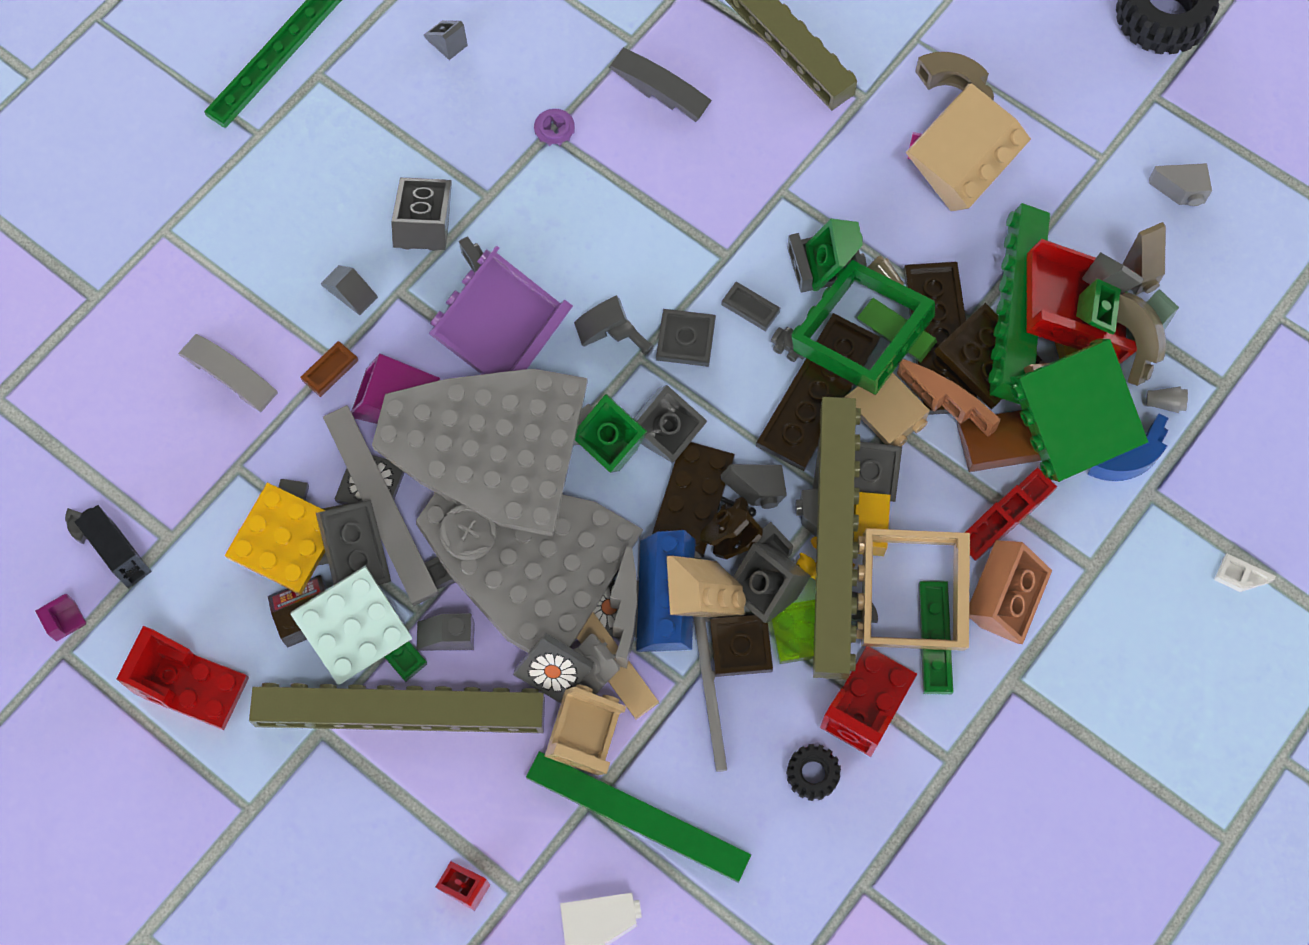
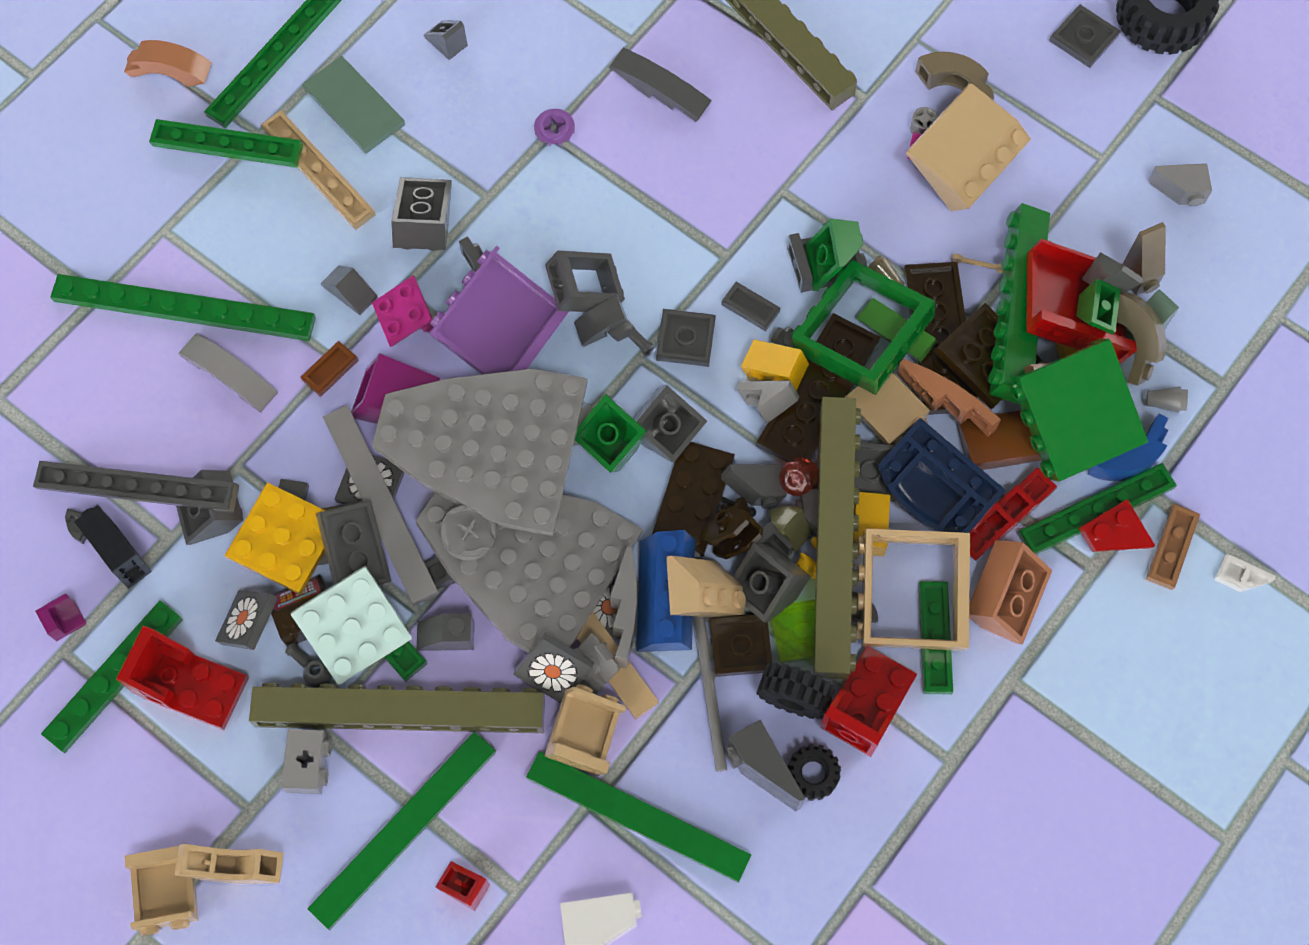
none -> dark grey tile [33,461,239,512]
none -> green plate [41,600,183,753]
none -> green plate [50,274,316,341]
none -> nougat arch [124,40,212,87]
none -> tan panel [124,846,199,936]
none -> green plate [149,119,303,168]
none -> tan arch [175,844,284,884]
none -> dark grey slope [176,470,244,545]
none -> dark grey tile [215,590,278,650]
none -> tan tile [261,110,376,230]
none -> light grey brick [281,729,332,794]
none -> dark grey bar [285,642,332,688]
none -> sand green tile [302,56,406,154]
none -> green tile [307,731,496,931]
none -> dark pink hinge [372,275,433,347]
none -> dark grey window [545,250,625,312]
none -> dark grey slope [725,720,805,812]
none -> light grey slope [737,380,799,422]
none -> yellow brick [741,339,809,391]
none -> black tyre [756,662,835,719]
none -> olive tile [769,506,813,552]
none -> clear red head [779,457,819,496]
none -> dark blue slope [877,418,1006,533]
none -> light grey wheel [910,107,938,134]
none -> tan hinge [951,254,1004,273]
none -> green tile [1017,462,1177,555]
none -> dark grey tile [1049,4,1121,68]
none -> red wing [1078,499,1156,552]
none -> medium nougat tile [1146,504,1200,590]

